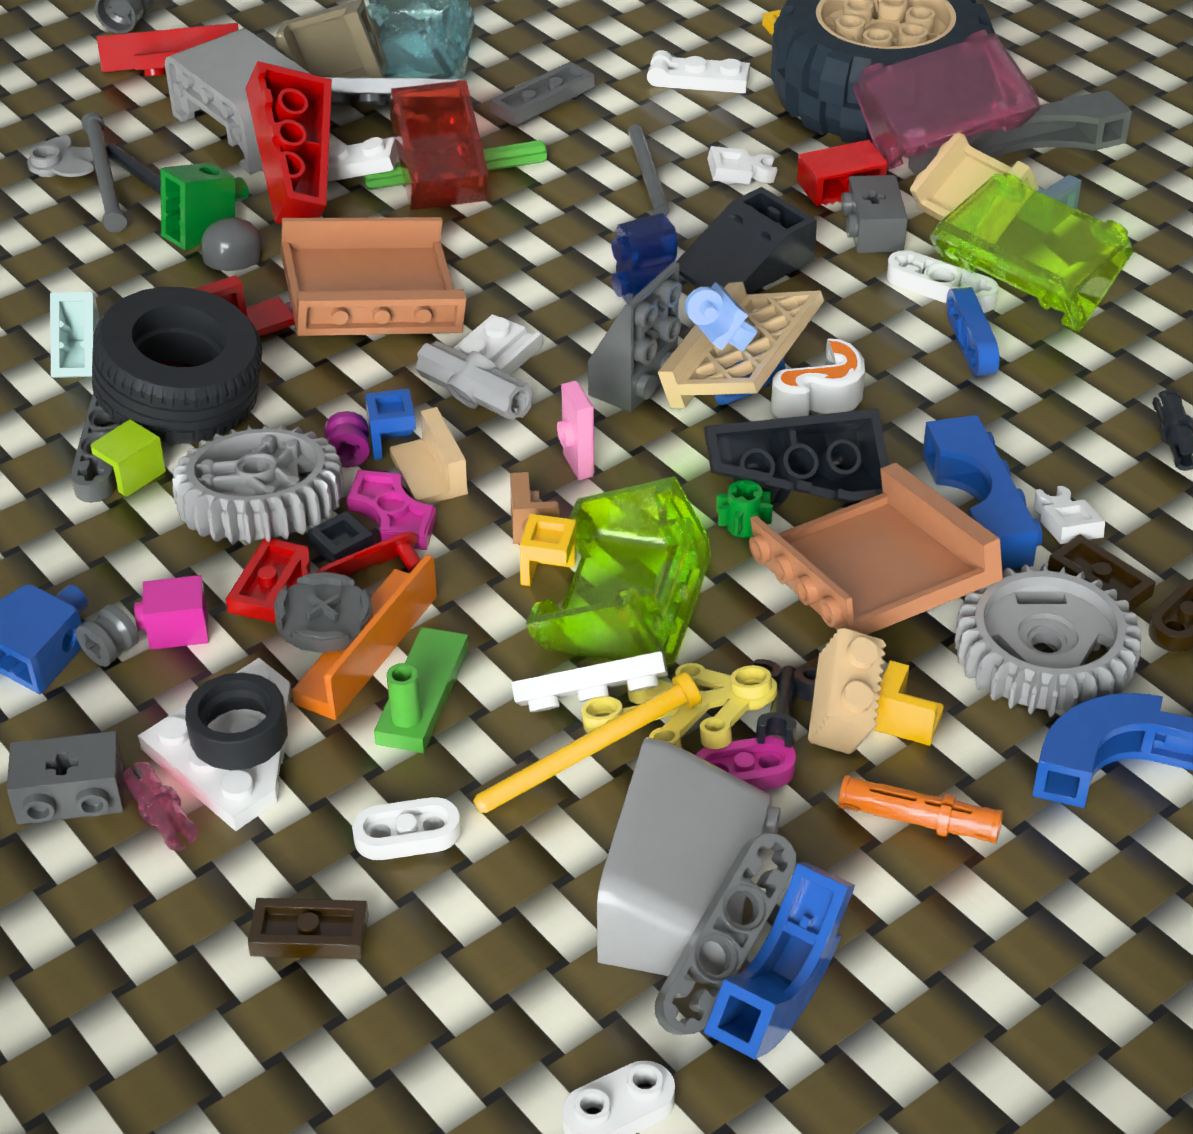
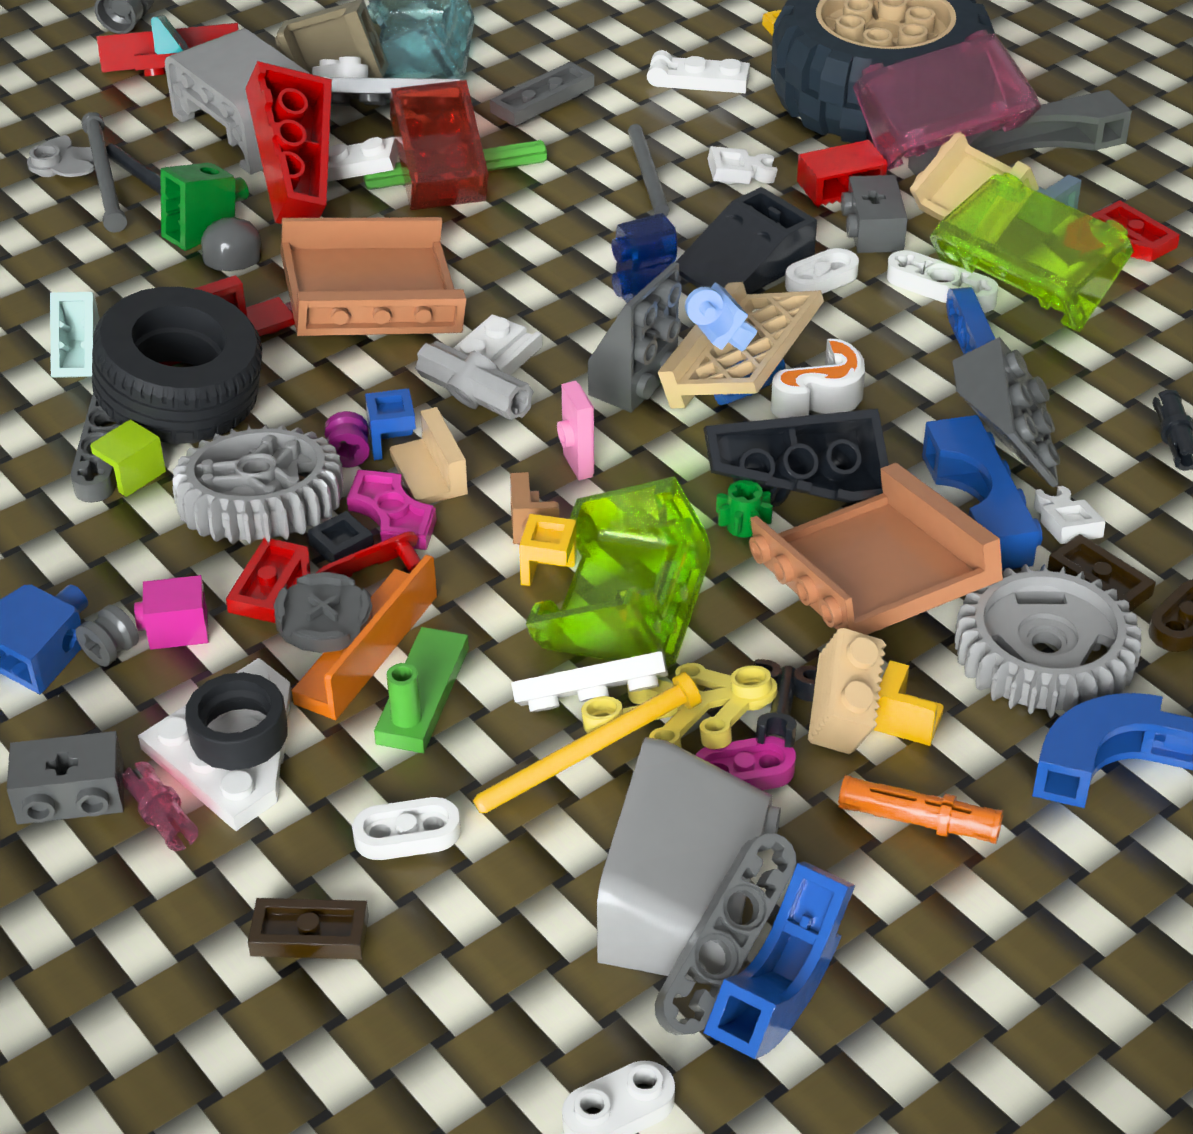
none -> slope [151,15,189,55]
none -> white plate [312,57,368,78]
none -> white plate [785,248,859,294]
none -> dark grey slope [953,337,1060,487]
none -> red wing [1066,200,1180,262]

